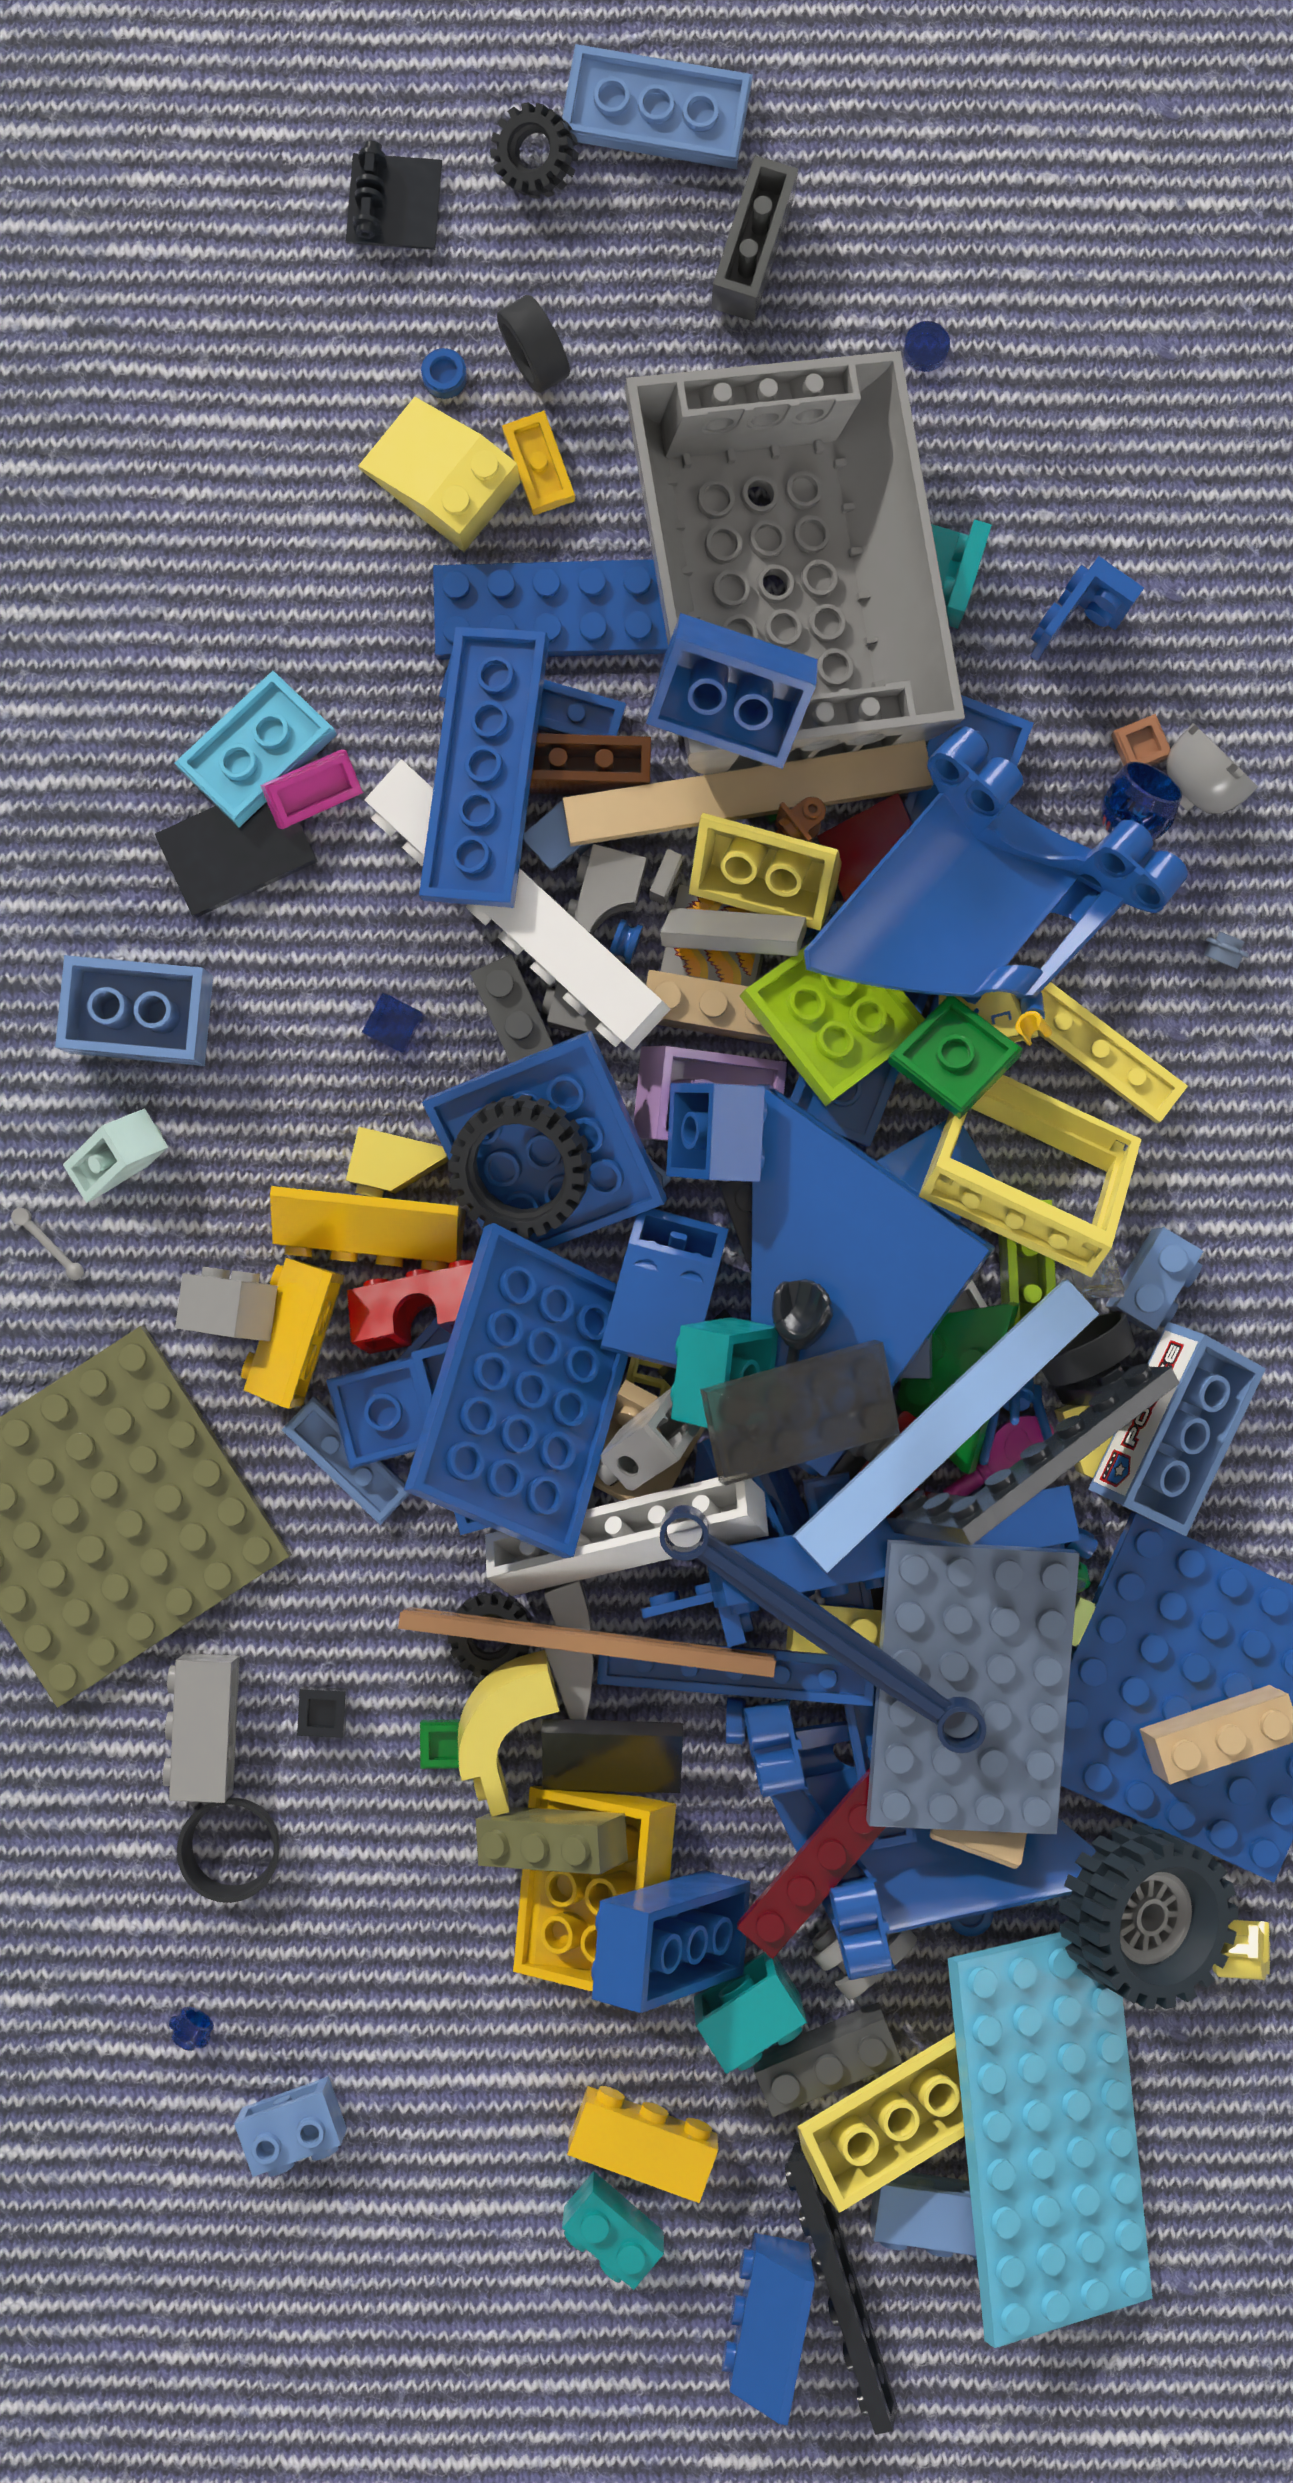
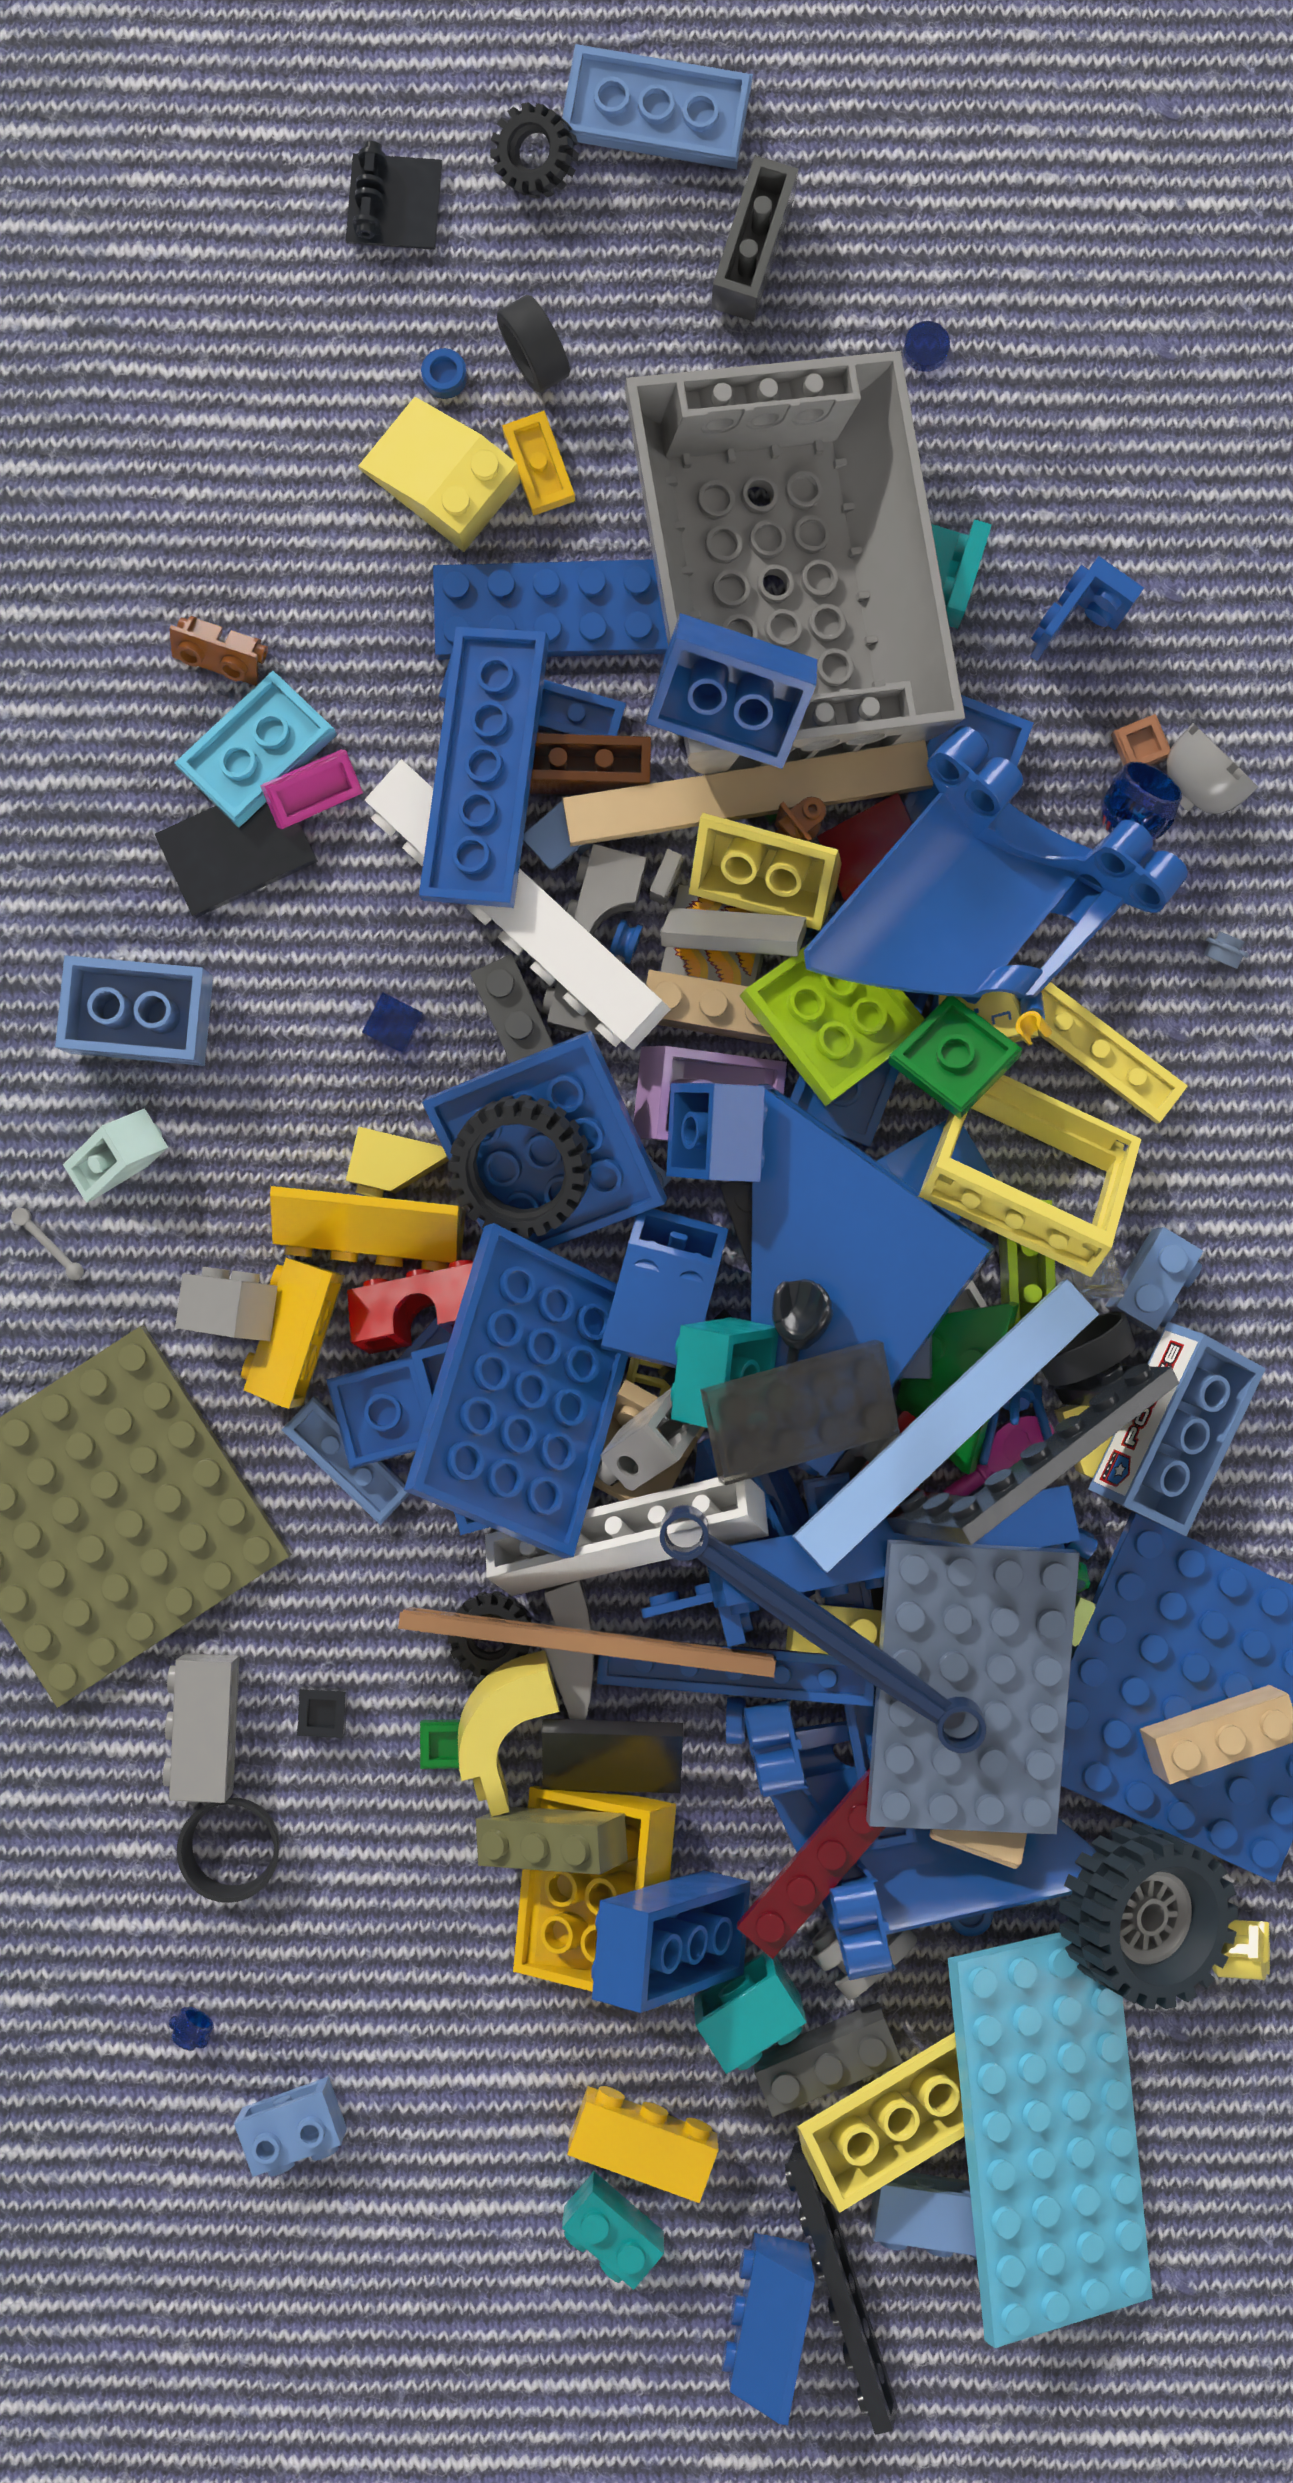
none -> dark orange hinge [169,616,268,686]

